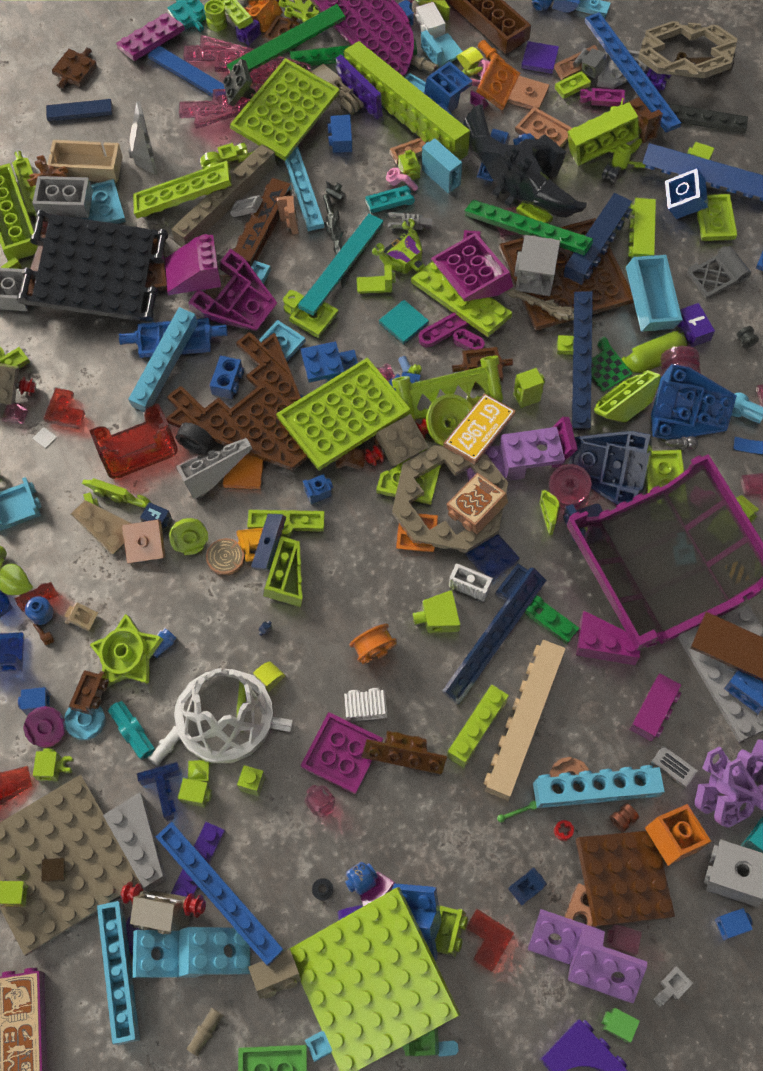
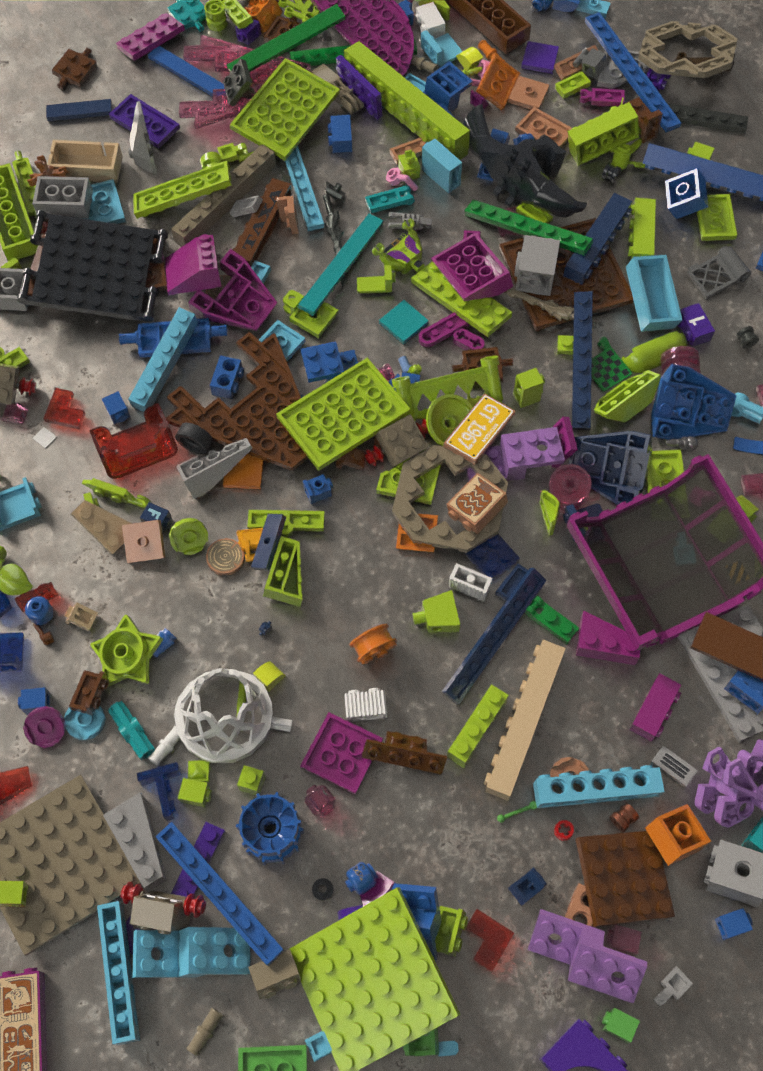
lime brick [33,748,74,781] -> none
dark brown tile [41,858,65,883] -> none
none -> blue brick [102,391,131,424]
none -> dark purple plate [109,94,180,149]
none -> blue piece [236,792,305,865]

